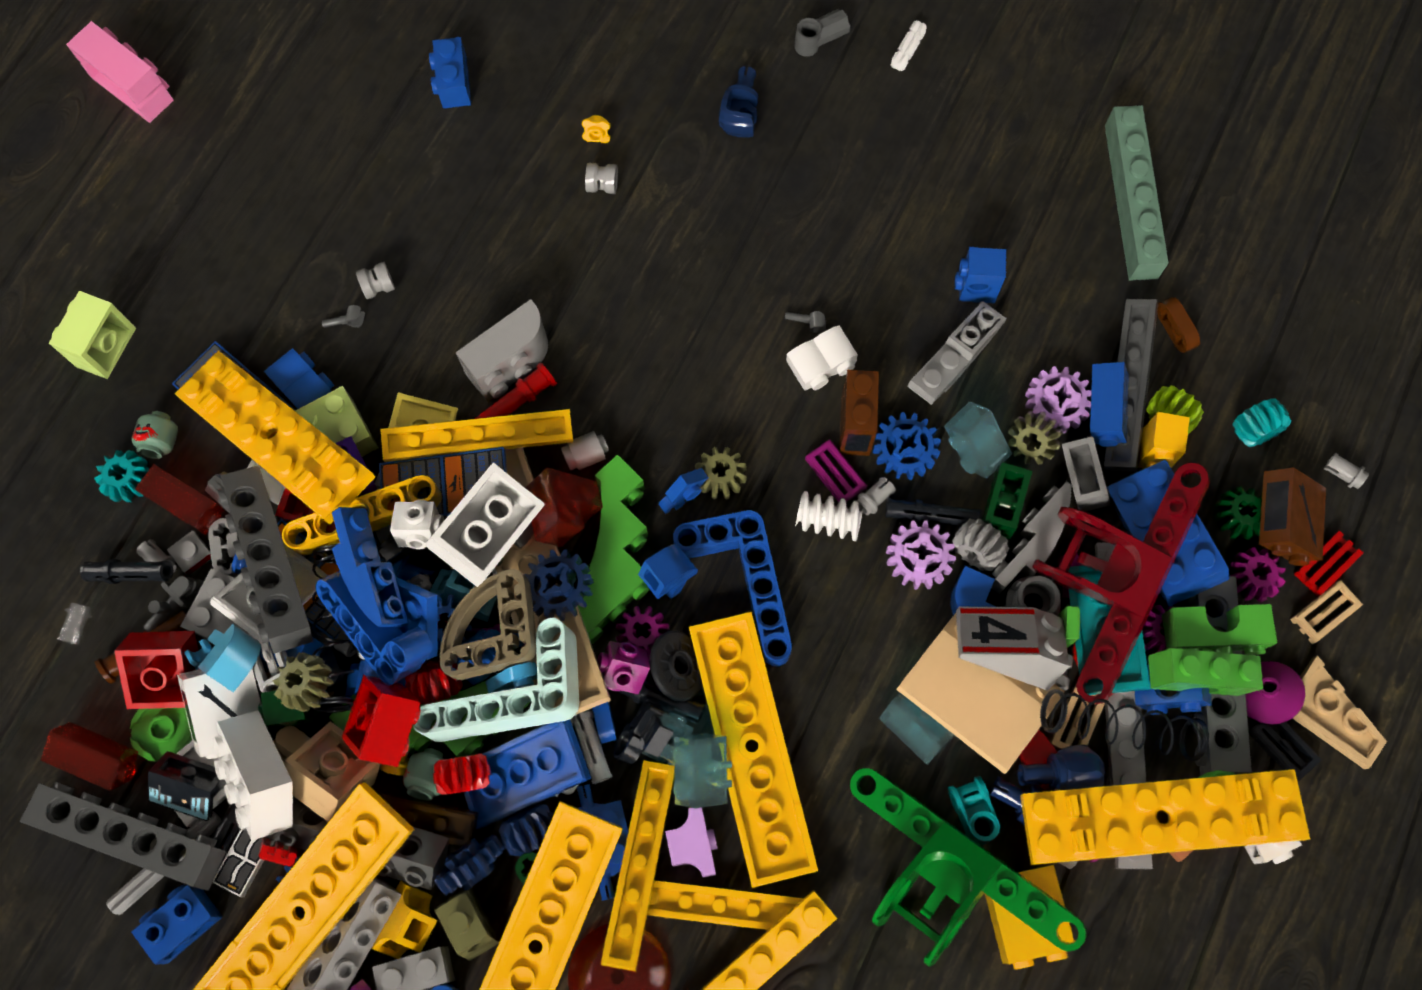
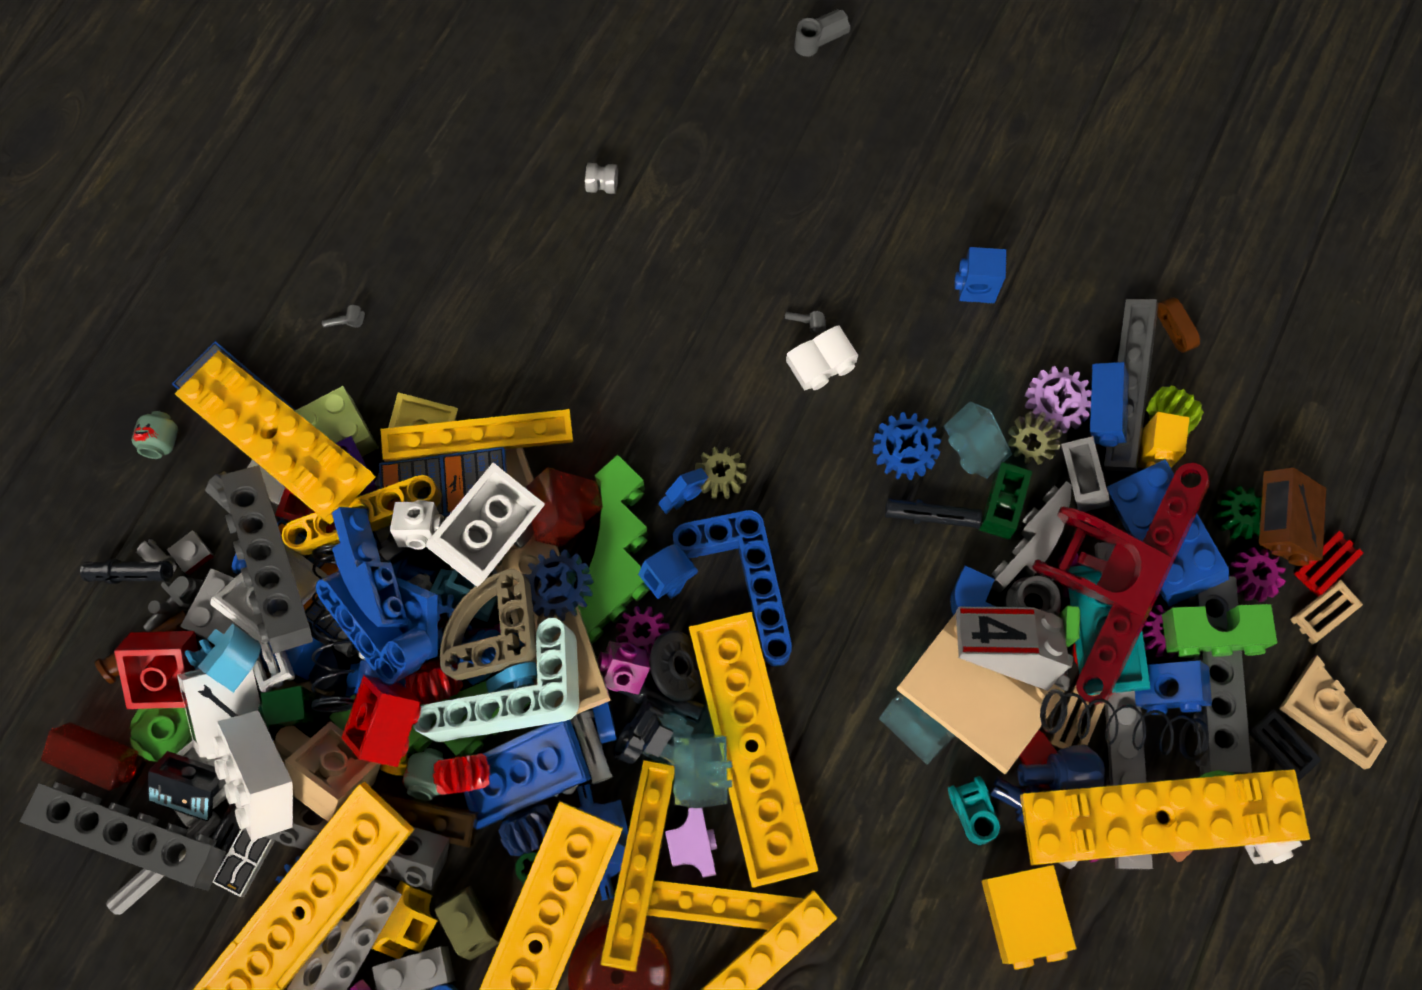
yellowish green brick [49,291,136,379] -> none
clear pin [57,603,92,645] -> none
bright pink piece [66,21,174,123] -> none
teal gear [94,450,153,503] -> none
blue brick [132,885,223,965] -> none
clear red brick [134,464,224,535] -> none
light grey beam [208,518,239,578] -> none
red tile [258,837,297,867] -> none
blue brick [264,348,334,409] -> none
olive gear [273,652,334,712] -> none
light grey wheel [356,262,395,299] -> none
blue brick [429,37,471,109] -> none
dark blue gear [434,834,505,895] -> none
light grey brick [456,299,548,402] -> none
red pin [474,362,557,419] -> none
light grey brick [561,431,609,471] -> none
yellow plate [582,115,610,143] -> none
dark blue piece [718,66,759,138] -> none
white piece [795,491,863,542] -> none
magenta tile [805,439,868,504] -> none
reddish brown brick [839,370,879,456] -> none
green piece [850,768,1087,967] -> none
light grey pin [857,477,896,515] -> none
lavender gear [886,520,956,590] -> none
white axle [891,20,927,71] -> none
light grey slope [907,301,1006,405] -> none
light grey gear [952,518,1009,571] -> none
sand green brick [1105,105,1169,281] -> none
bright green arch [1148,648,1263,696] -> none
teal gear [1232,398,1291,447] -> none
magenta dish [1245,661,1305,724] -> none
light grey pin [1324,453,1369,489] -> none

